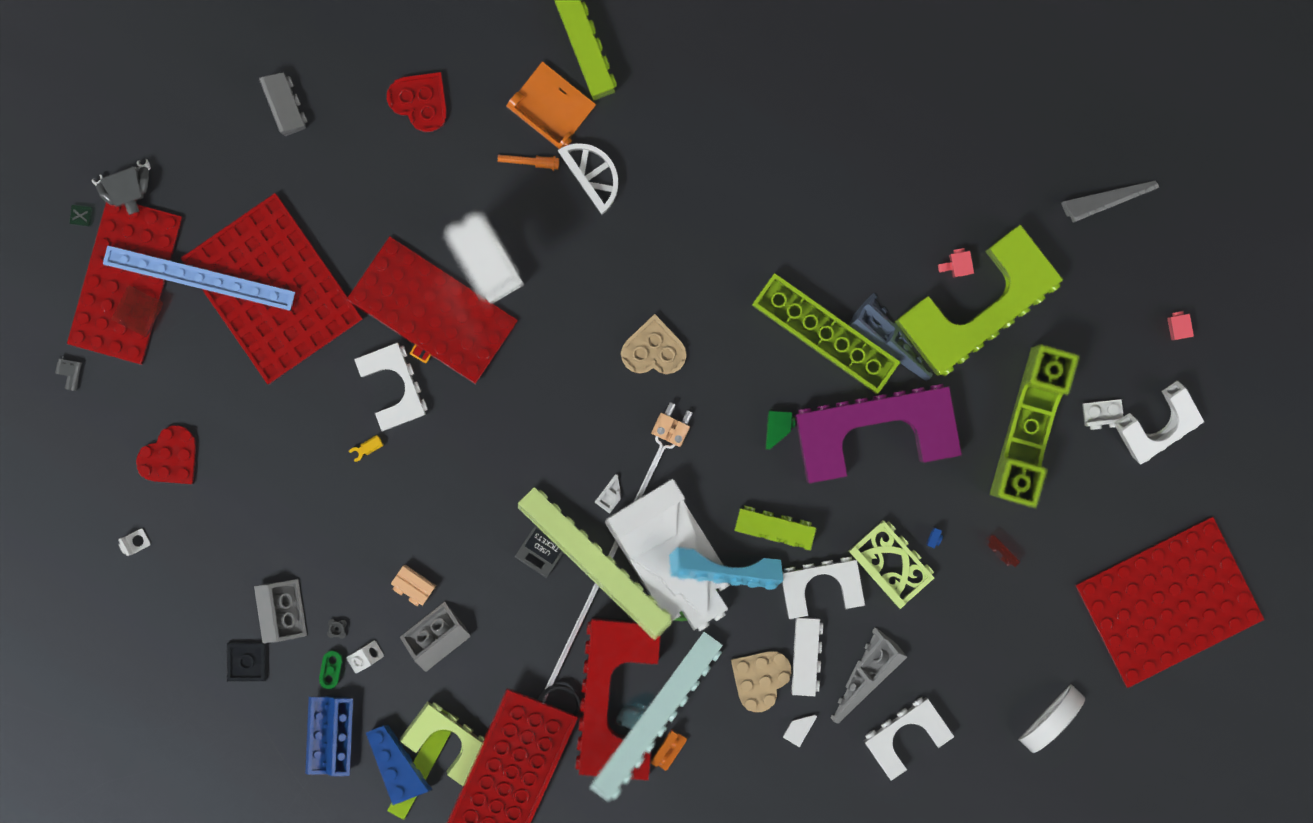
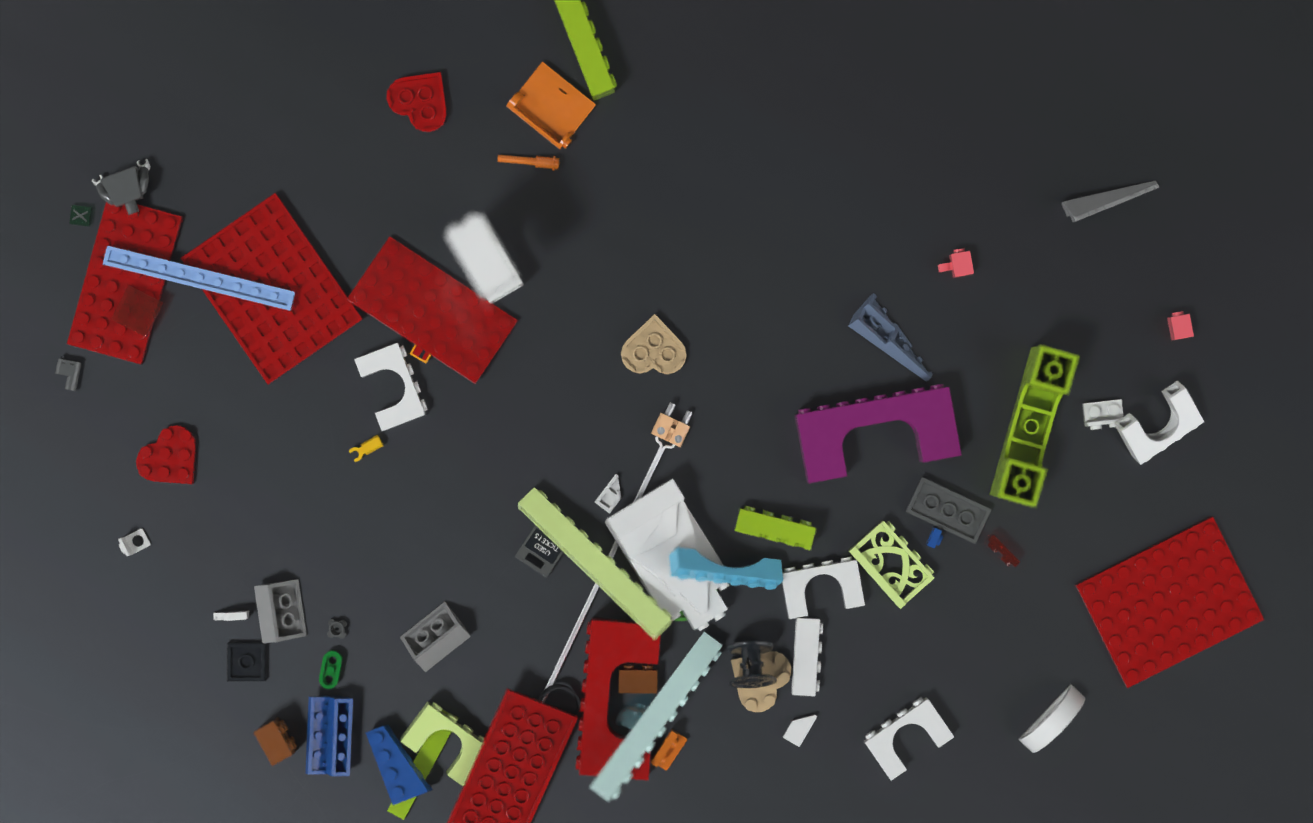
light grey slope [259,73,308,136] -> none
white bracket [346,641,384,673] -> none
light nougat brick [391,564,436,606] -> none
white window [558,144,618,215] -> none
lime brick [751,273,900,394] -> none
green slope [765,411,795,449] -> none
light grey wedge [830,628,907,723] -> none
lime arch [895,225,1063,376] -> none
none -> white tile [213,611,249,621]
none -> dark orange brick [253,717,298,766]
none -> dark orange brick [619,665,657,694]
none -> black piece [727,641,777,688]
none -> dark grey plate [905,477,992,544]

